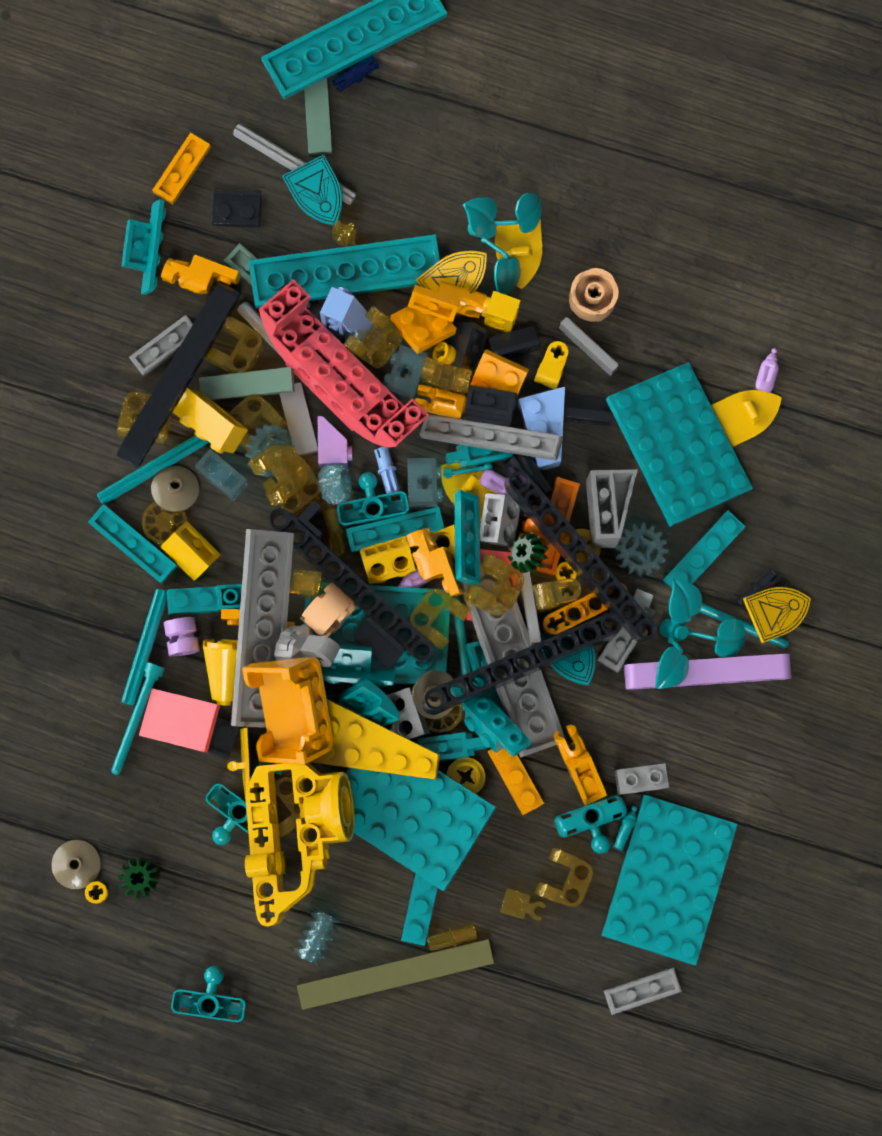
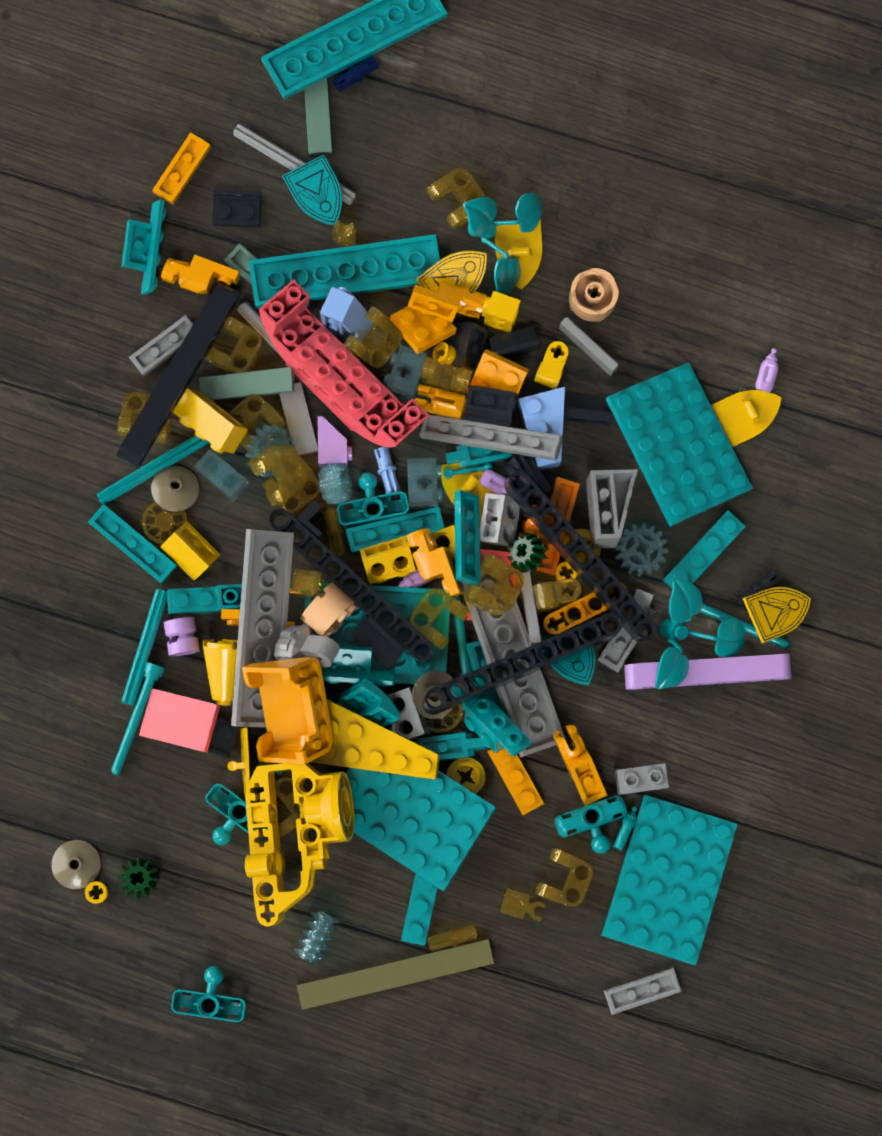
none -> clear yellow piece [426,168,485,230]

